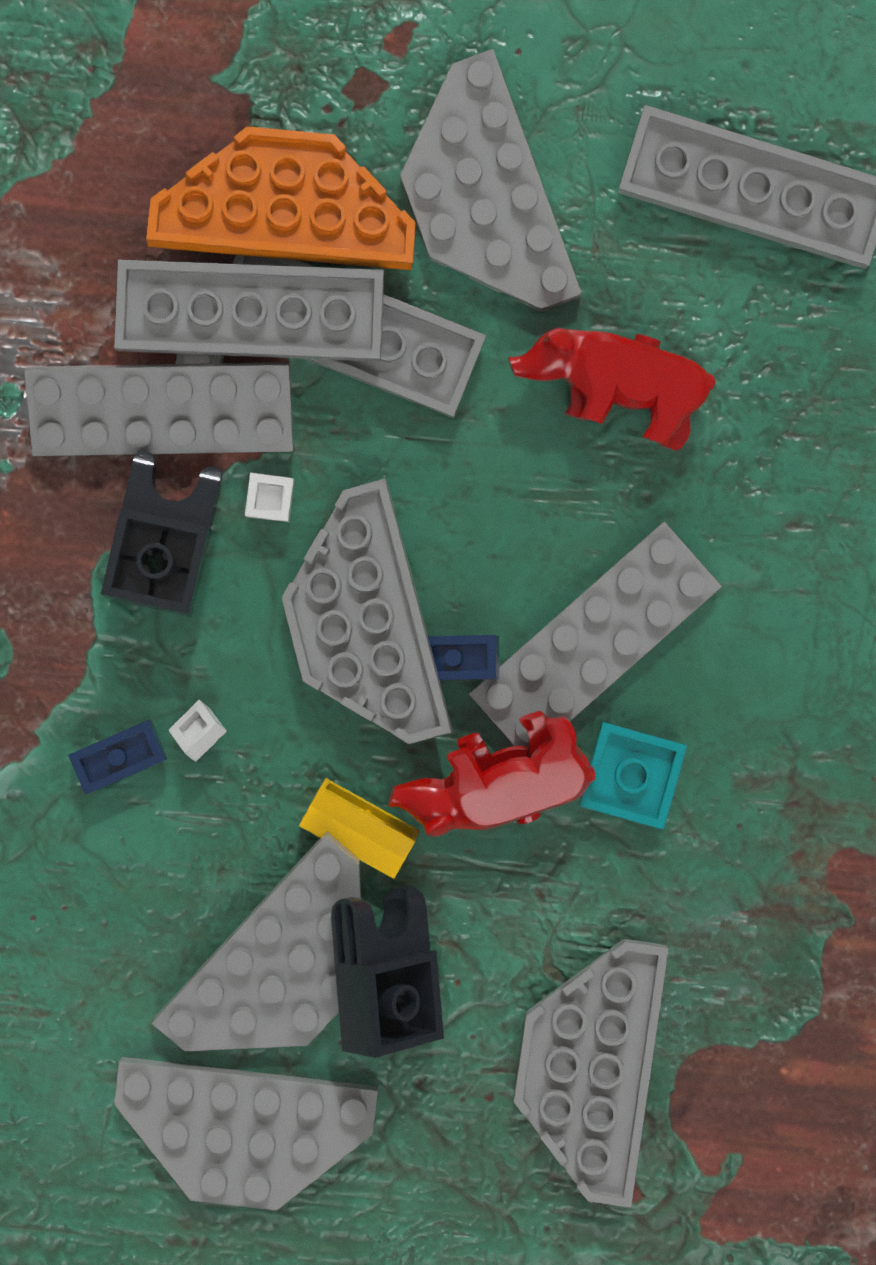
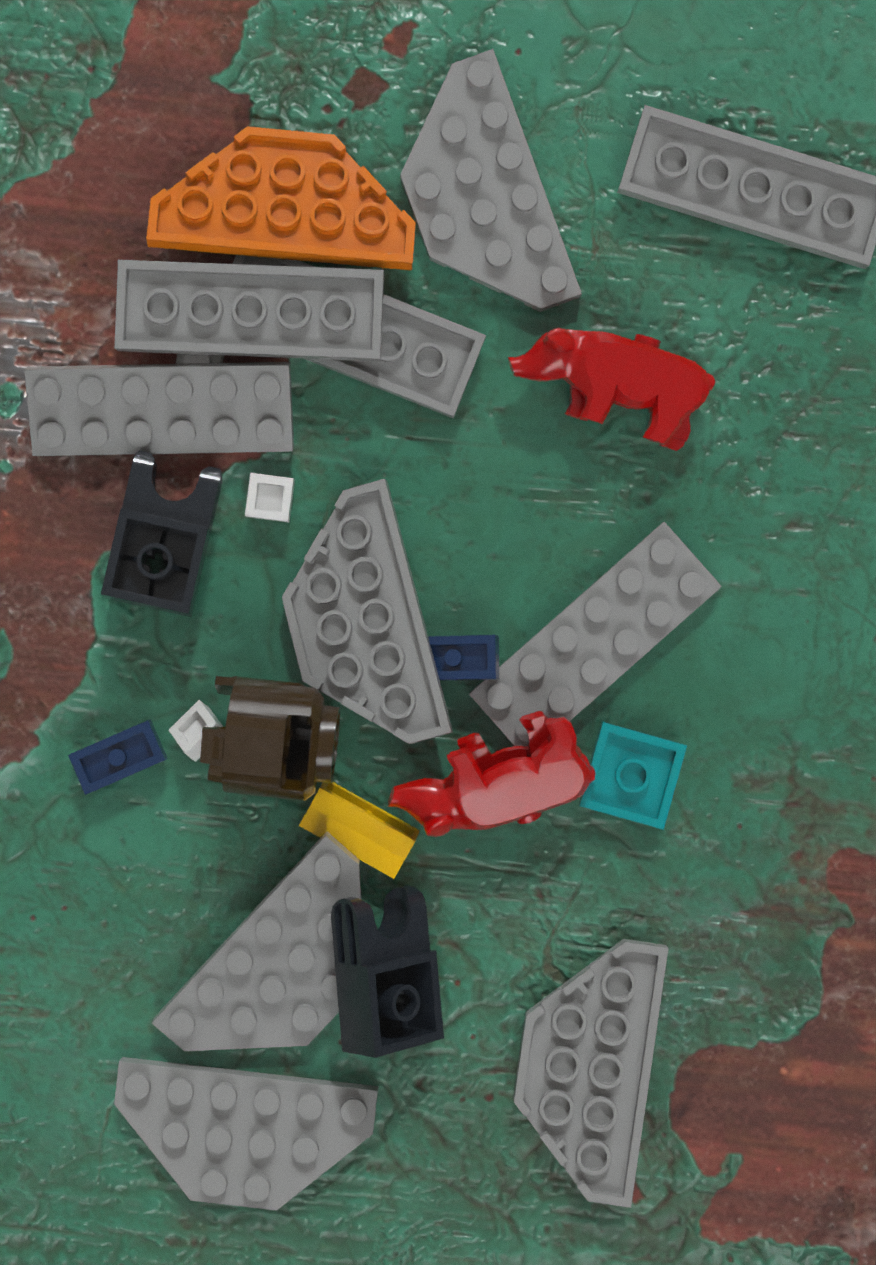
none -> dark brown piece [200,676,340,801]

